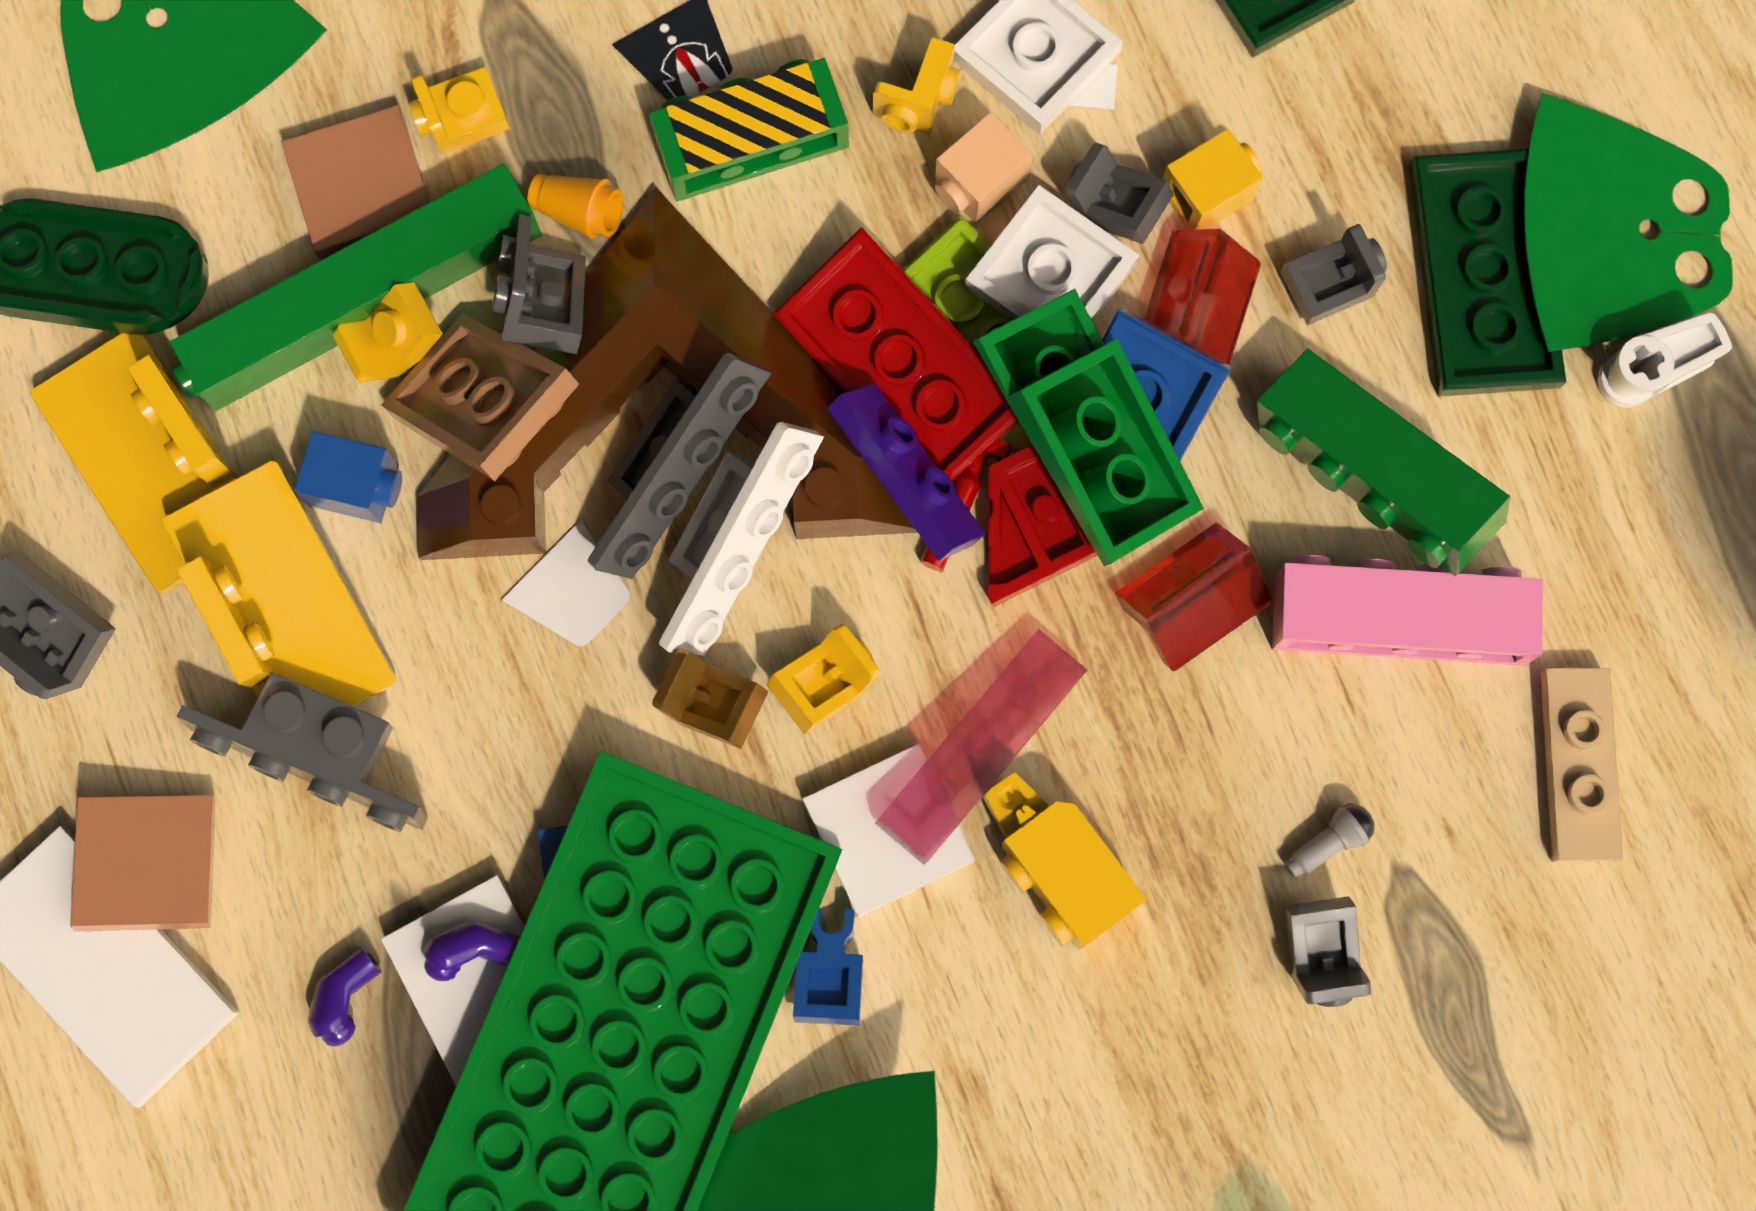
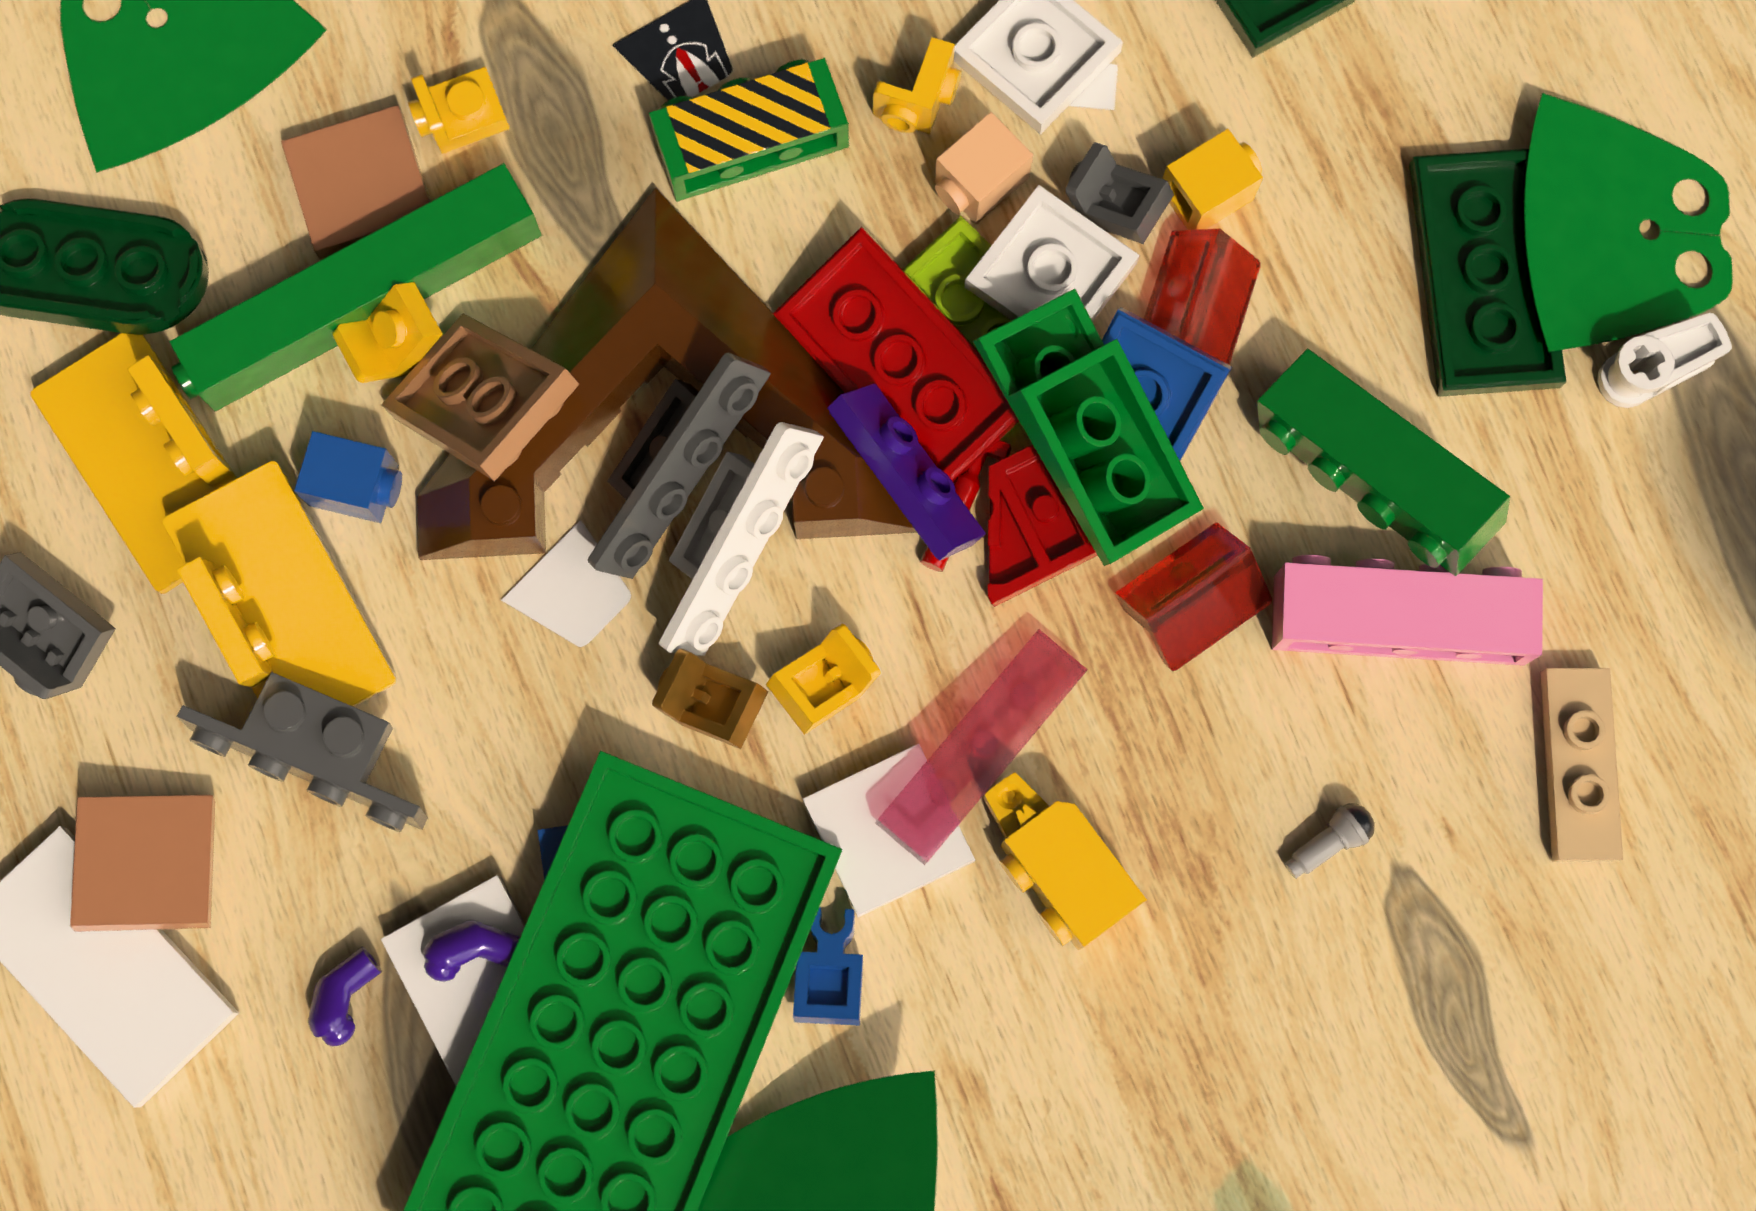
dark grey bracket [492,214,586,354] -> none
light orange cone [527,173,624,239] -> none
dark grey bracket [1280,224,1387,325] -> none
dark grey bracket [1285,896,1371,1007] -> none

